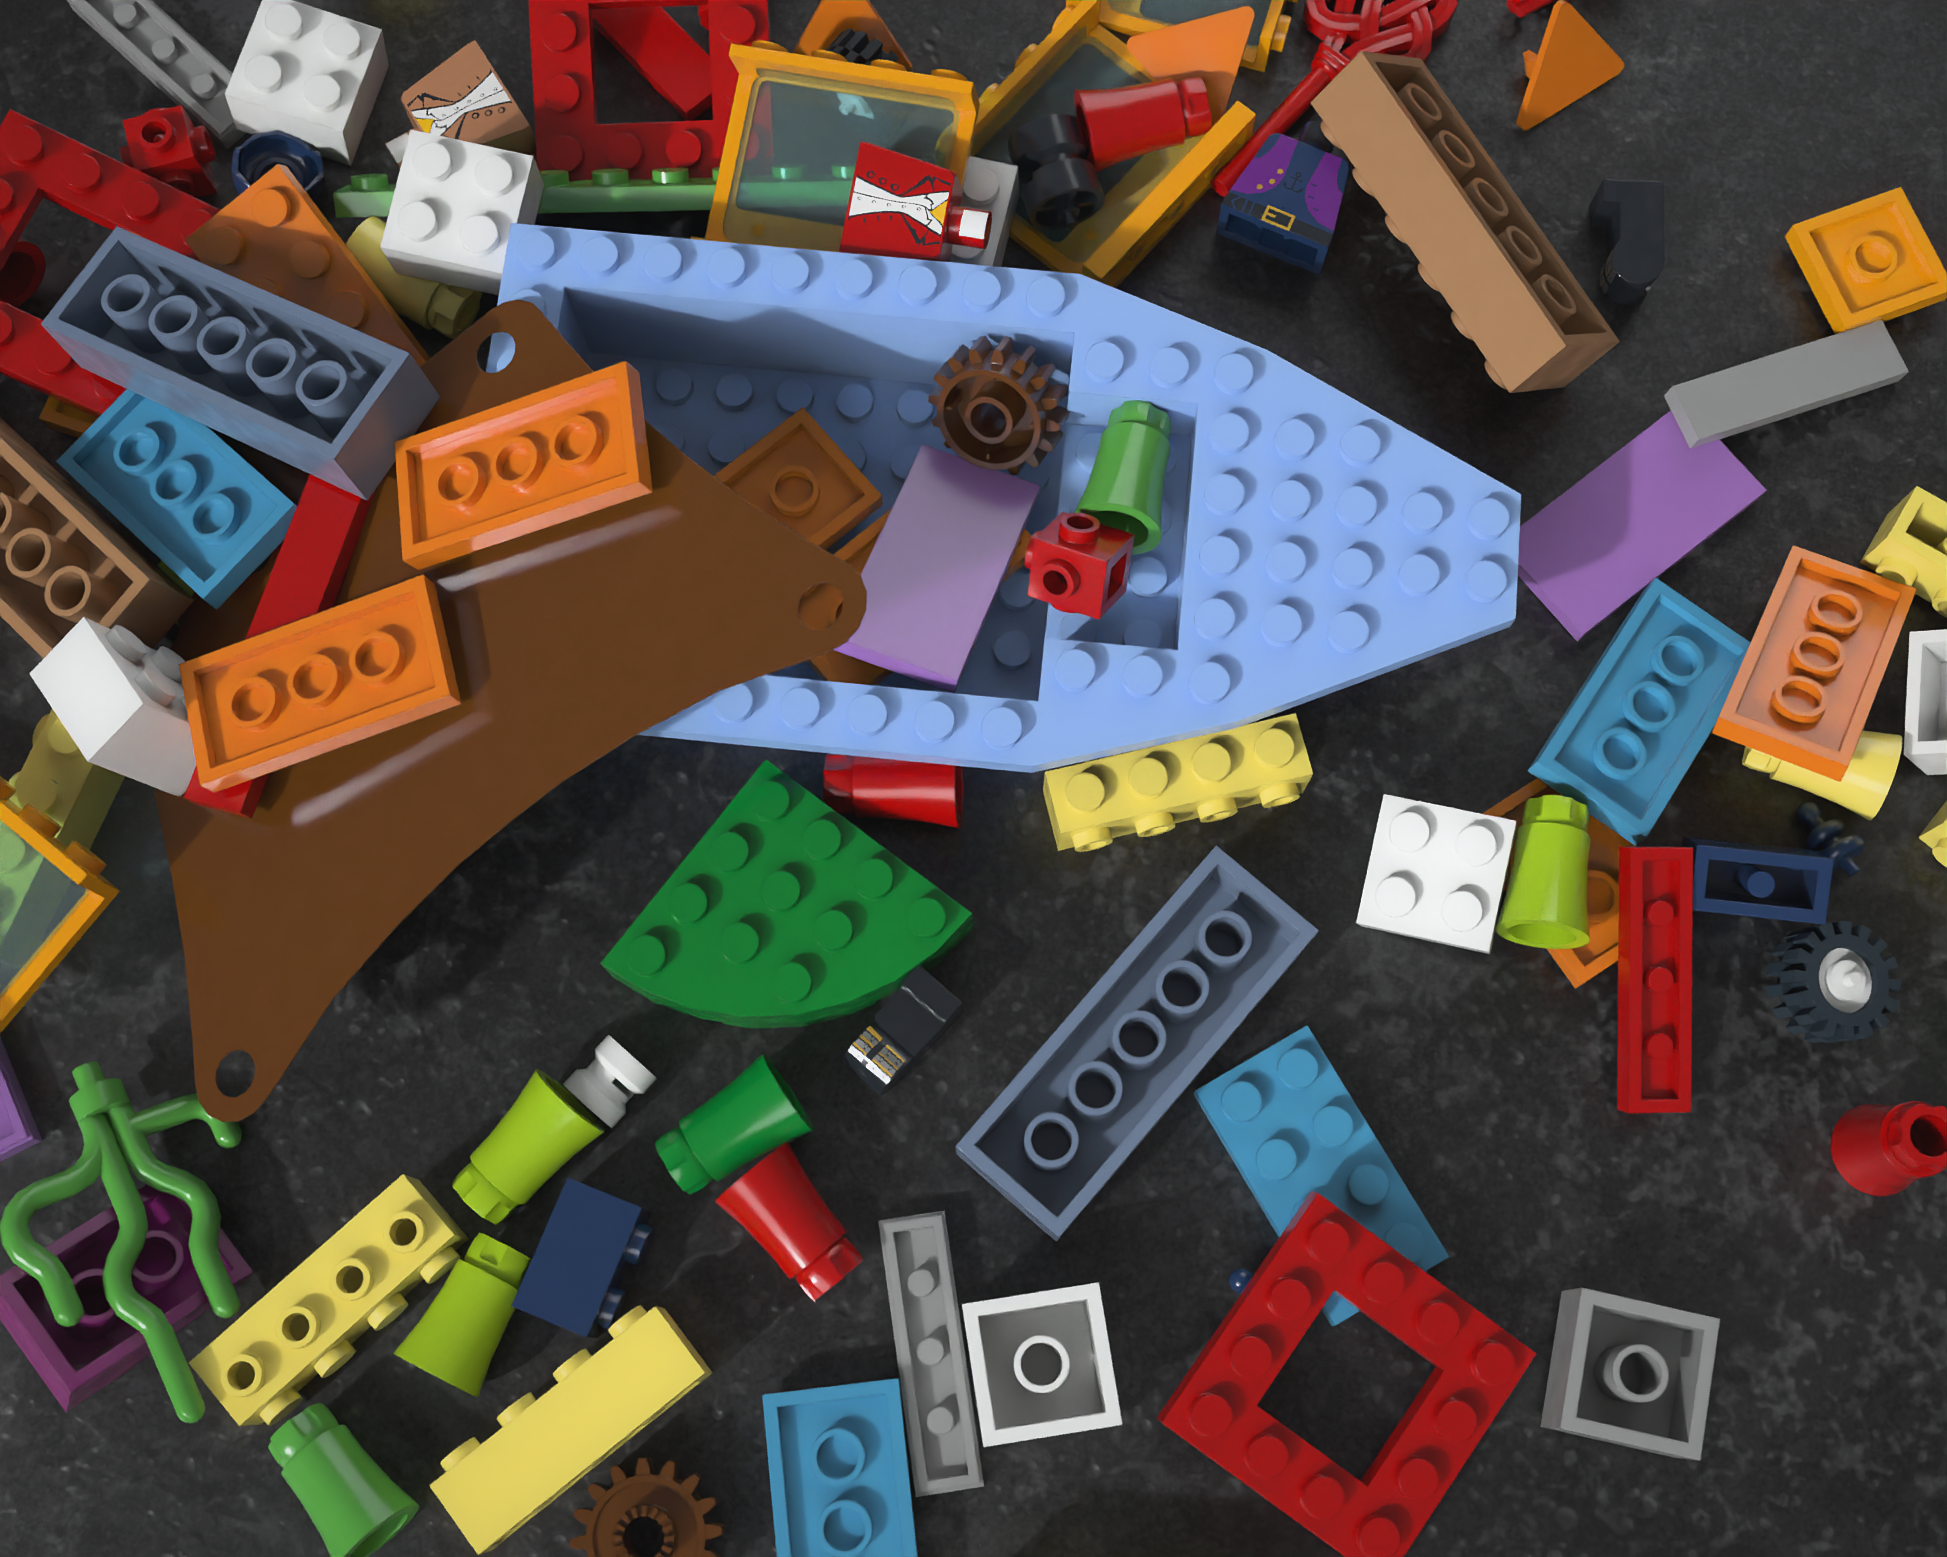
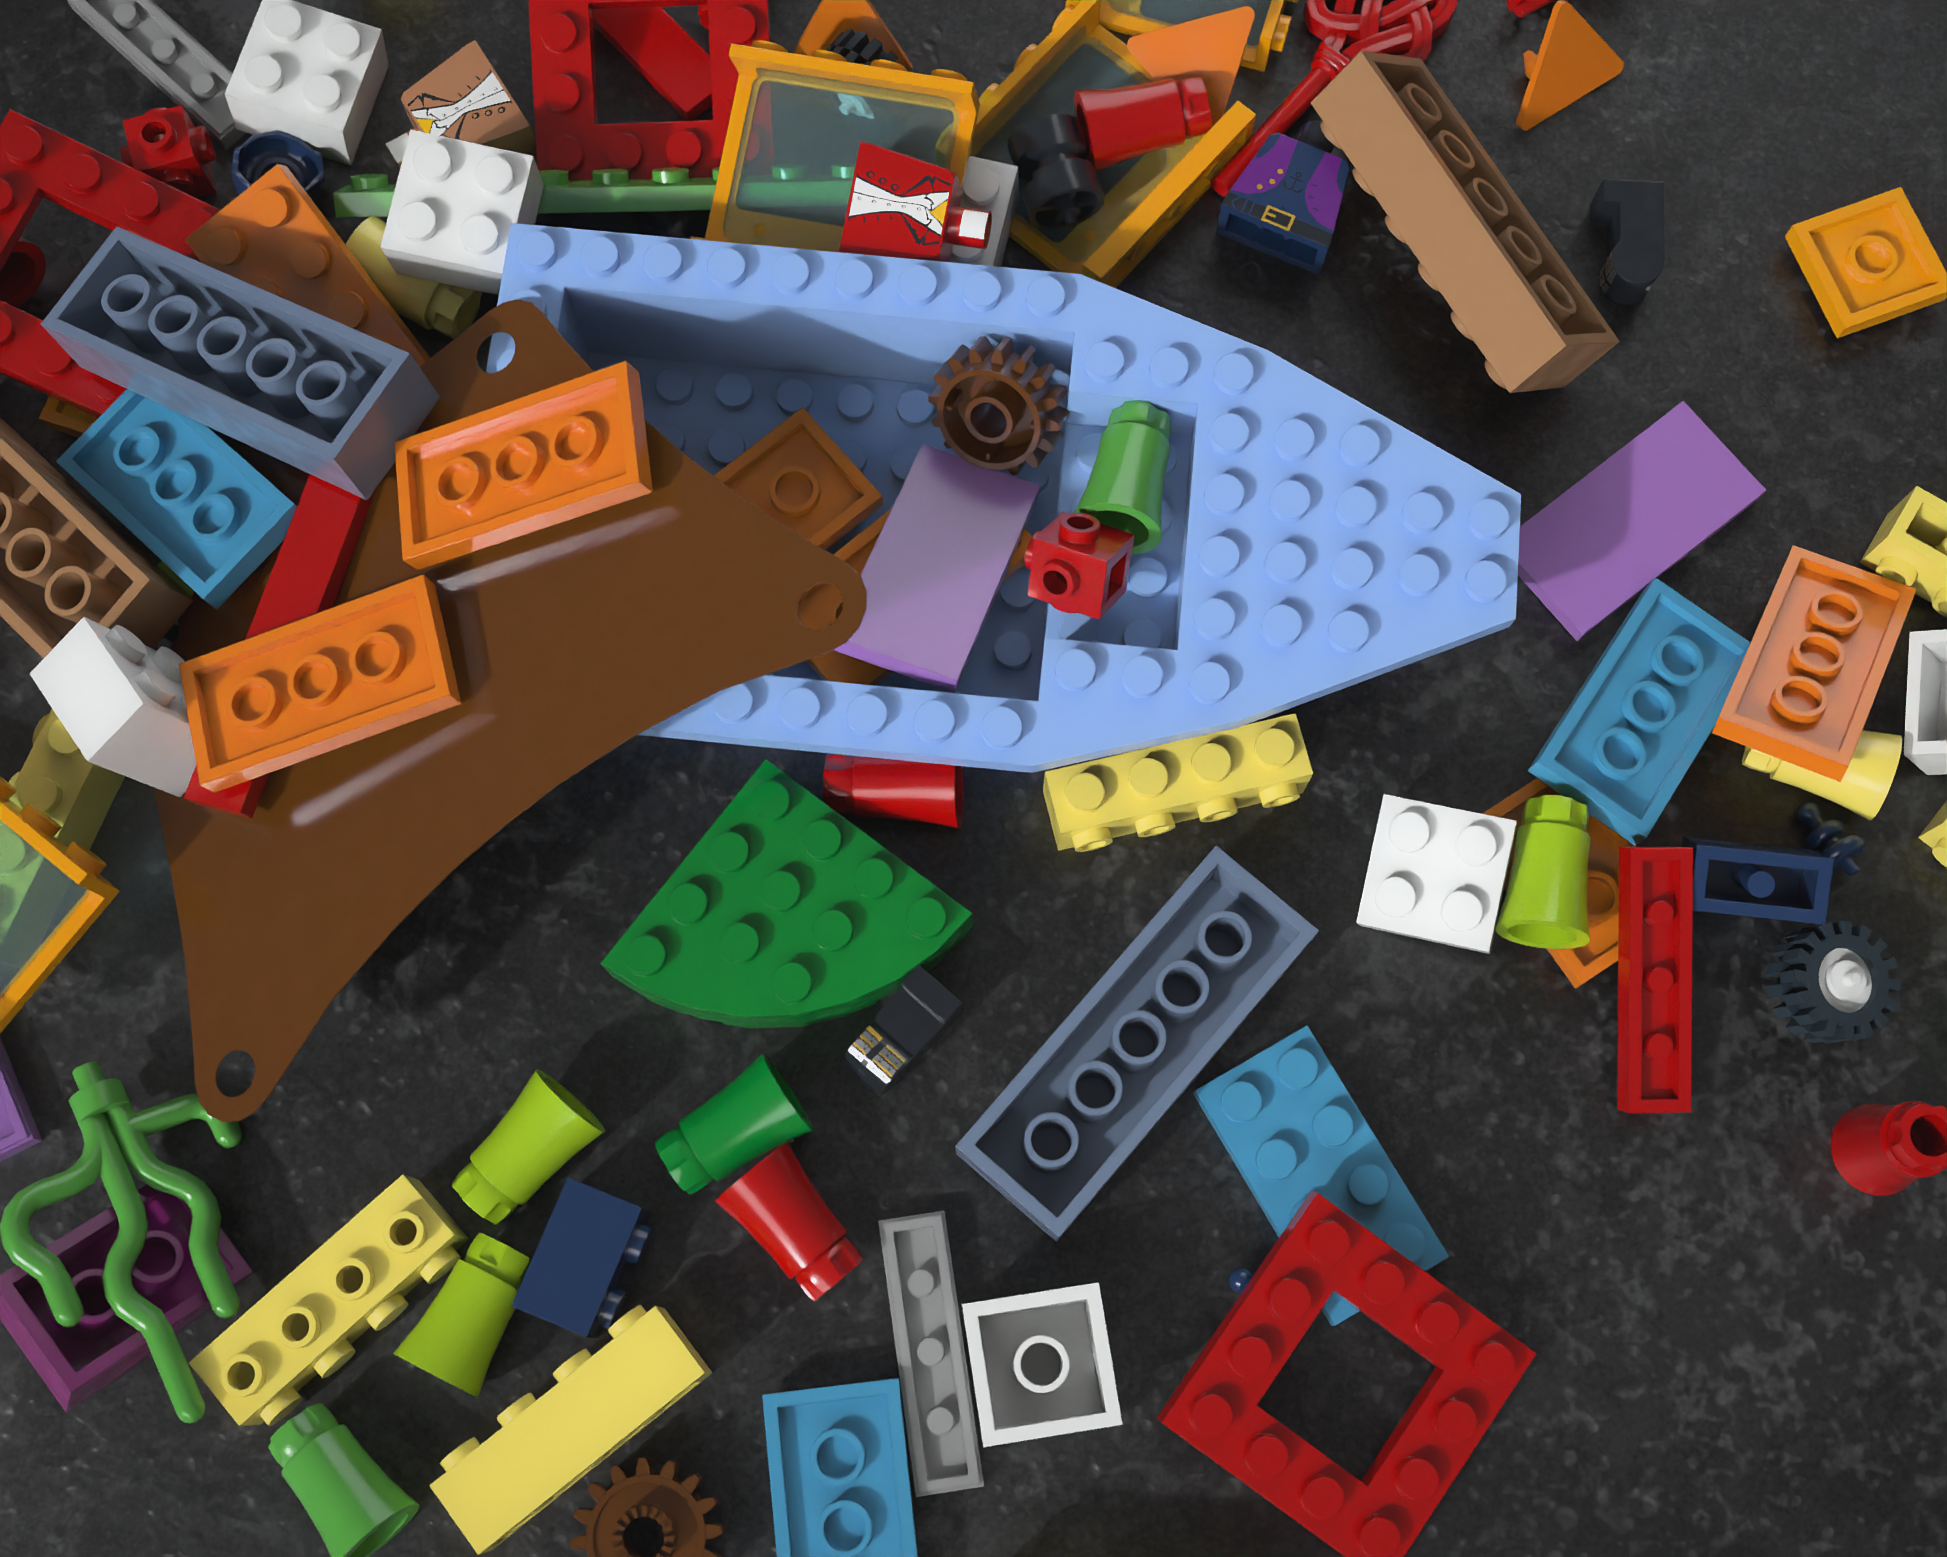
white wheel [563,1035,657,1128] -> none
light grey brick [1541,1288,1720,1460] -> none
light grey tile [1664,320,1909,449] -> none

